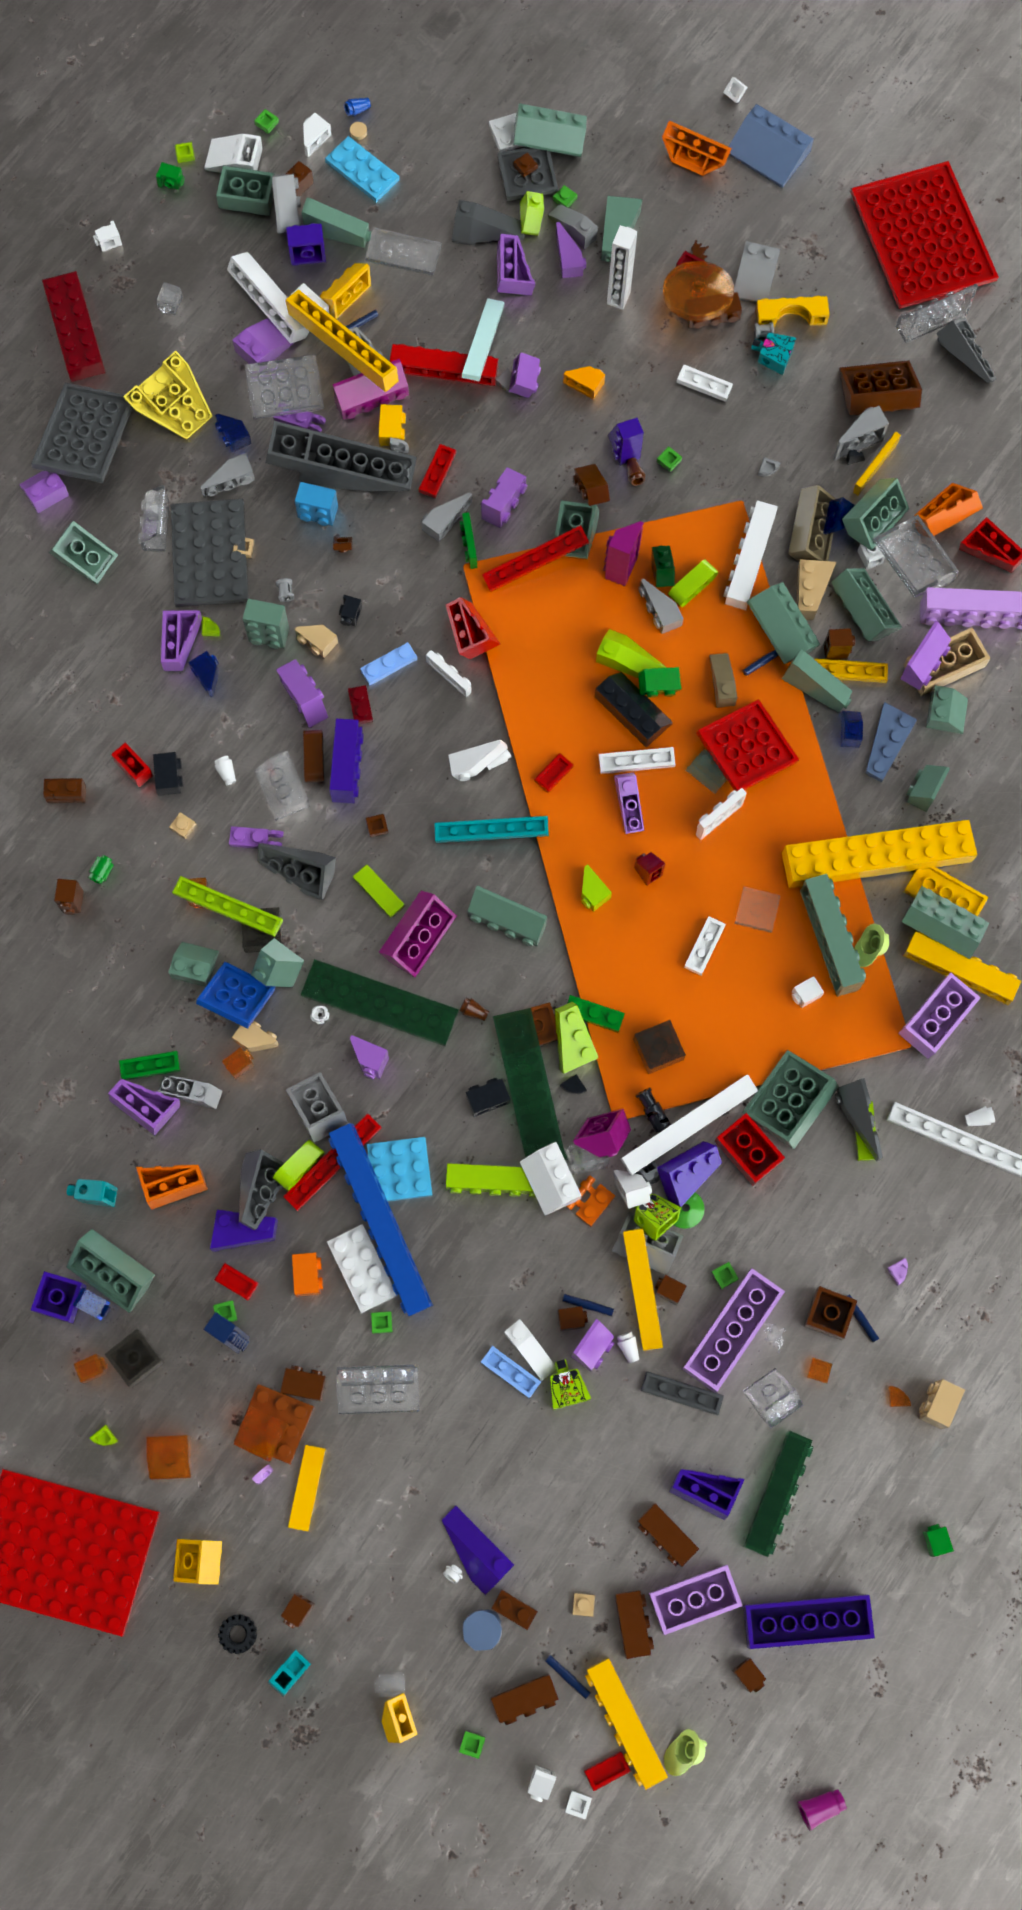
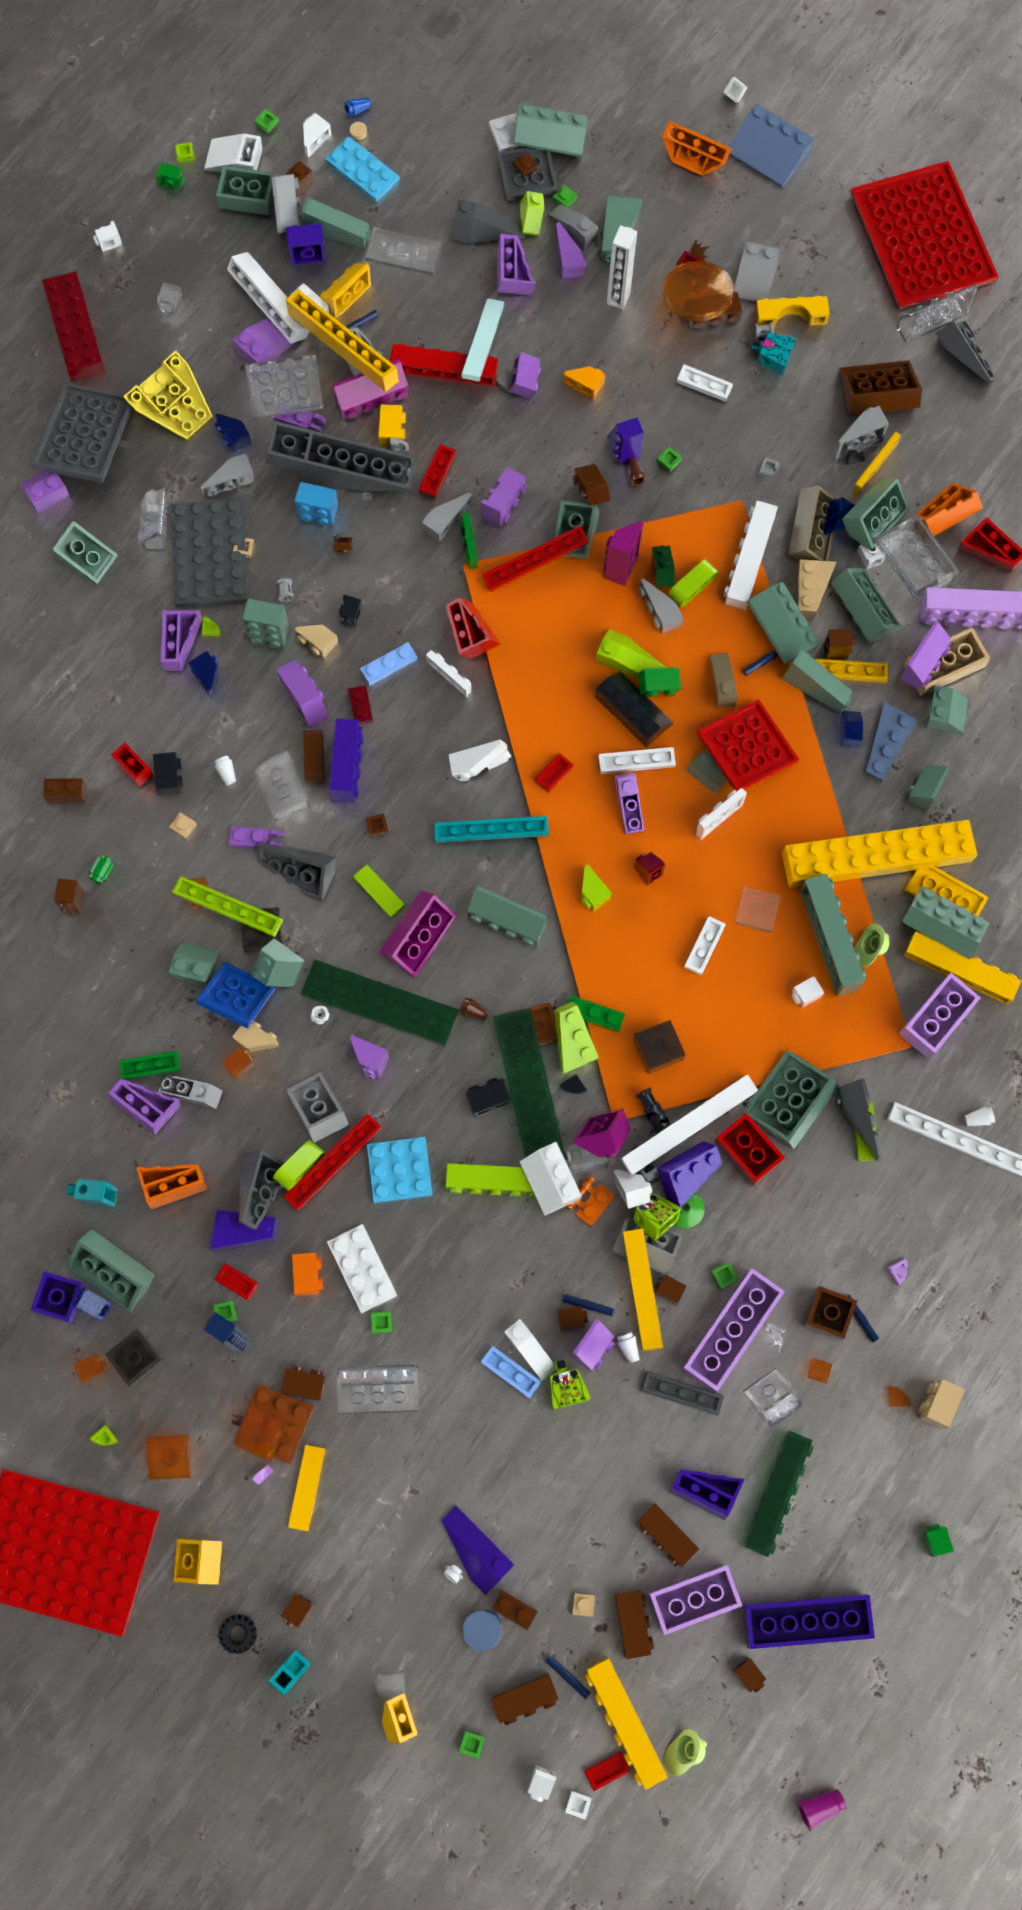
blue brick [328,1123,433,1316] -> none

